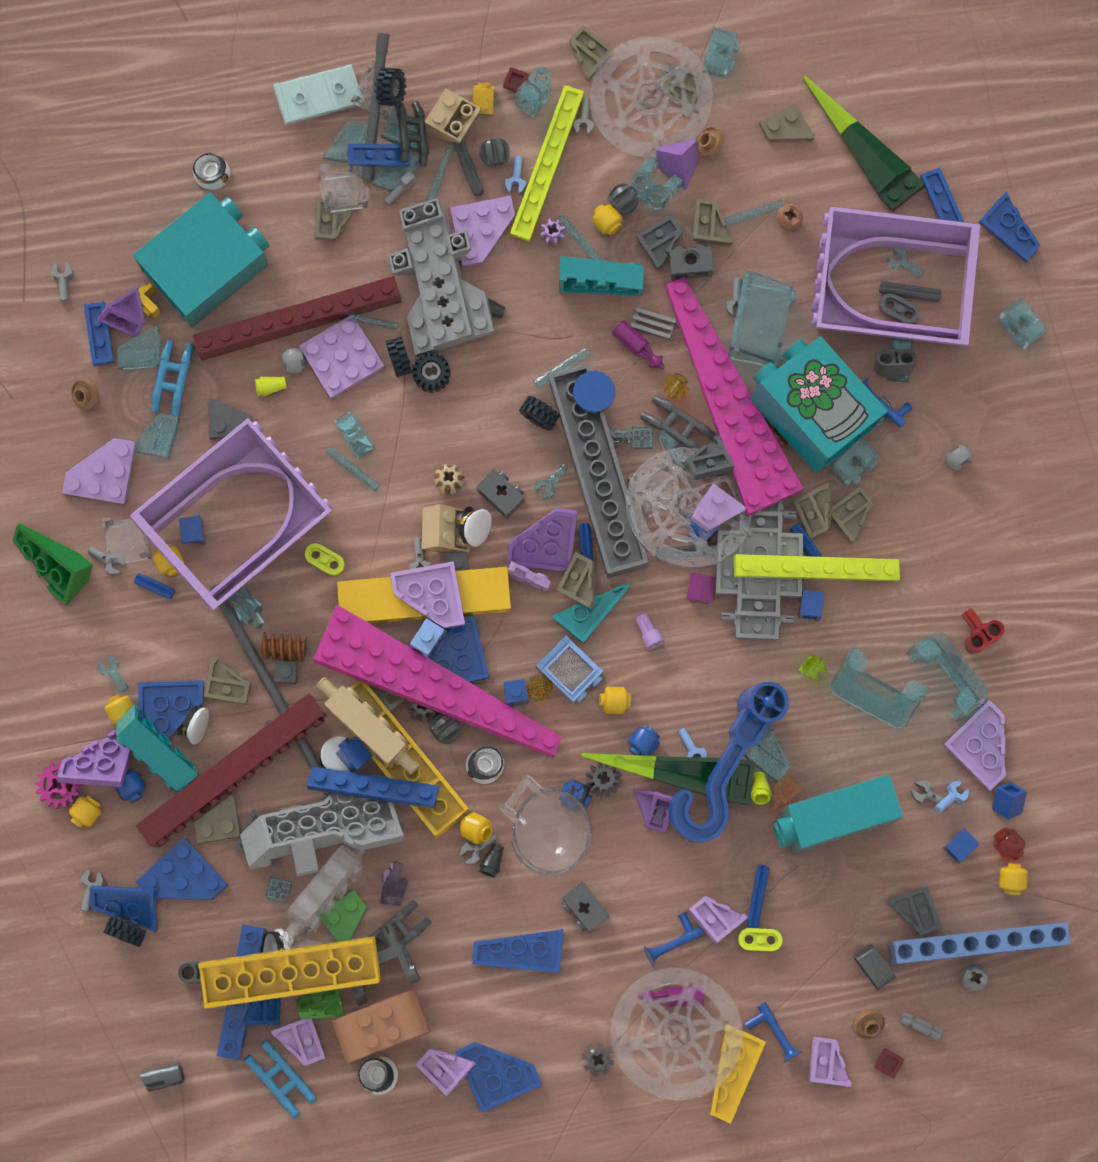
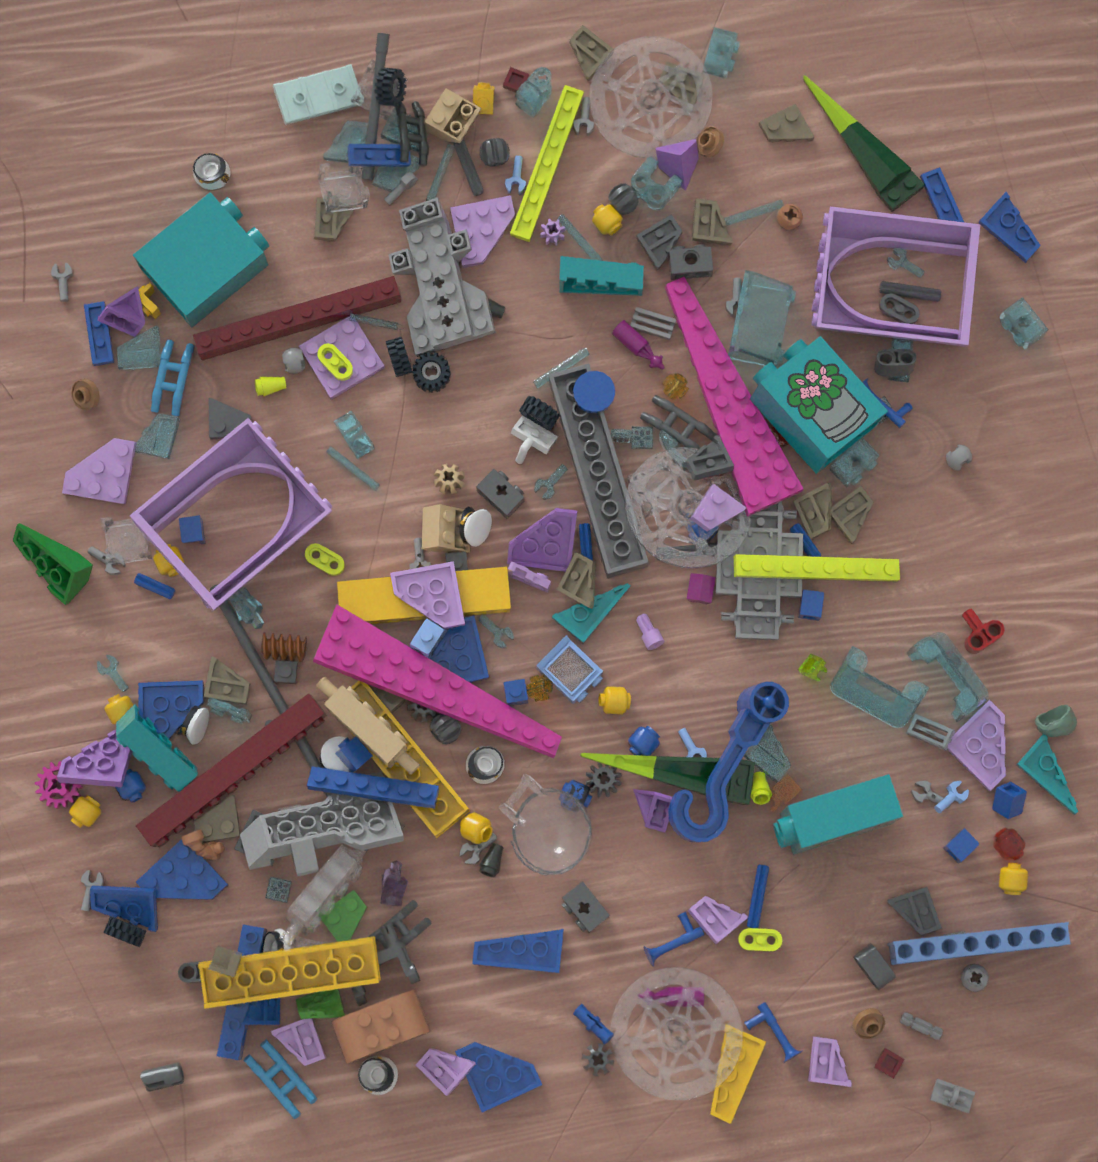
none -> nougat arm [181,829,224,860]
none -> clear light blue wing [207,697,252,724]
none -> dark tan panel [208,946,243,977]
none -> neon yellow plate [317,343,353,381]
none -> clear light blue bar [478,614,514,648]
none -> white plate [511,415,558,464]
none -> blue pin [573,1004,614,1045]
none -> light grey tile [906,714,955,751]
none -> light grey hips [930,1079,975,1113]
none -> teal wing [1016,734,1078,815]
none -> sand green hair [1034,705,1077,737]

